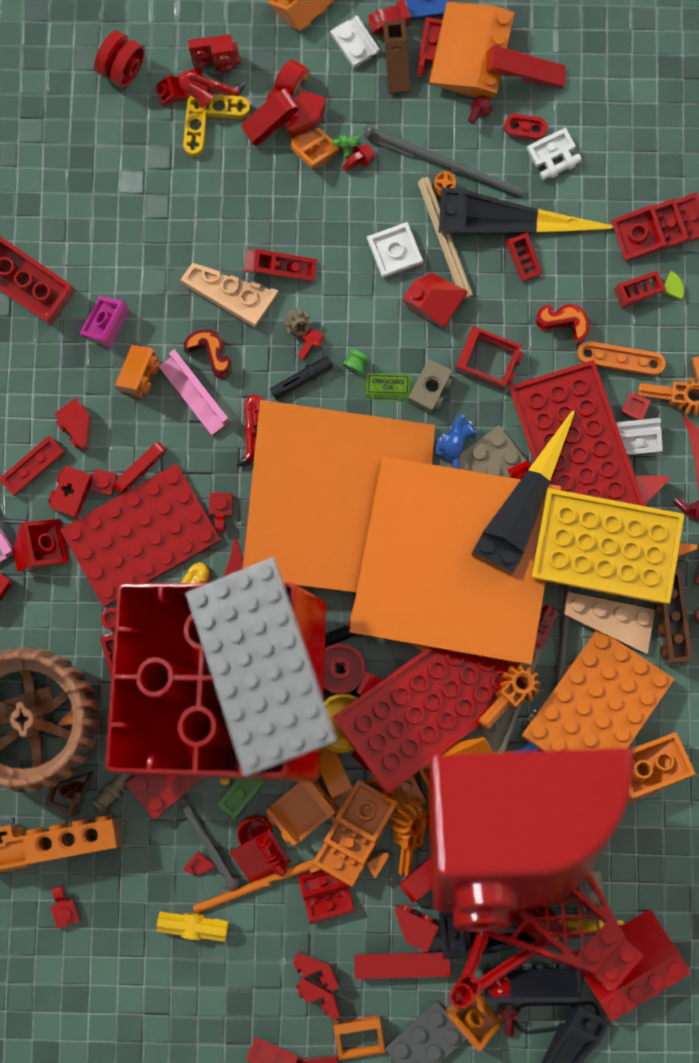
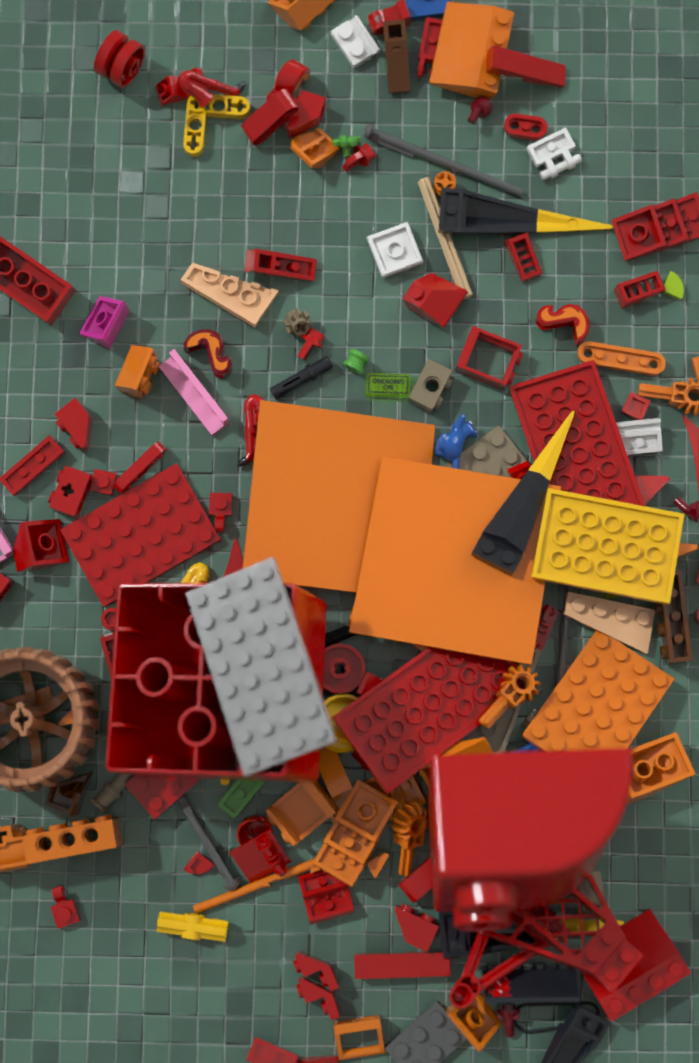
red plate [188,34,240,72] -> none

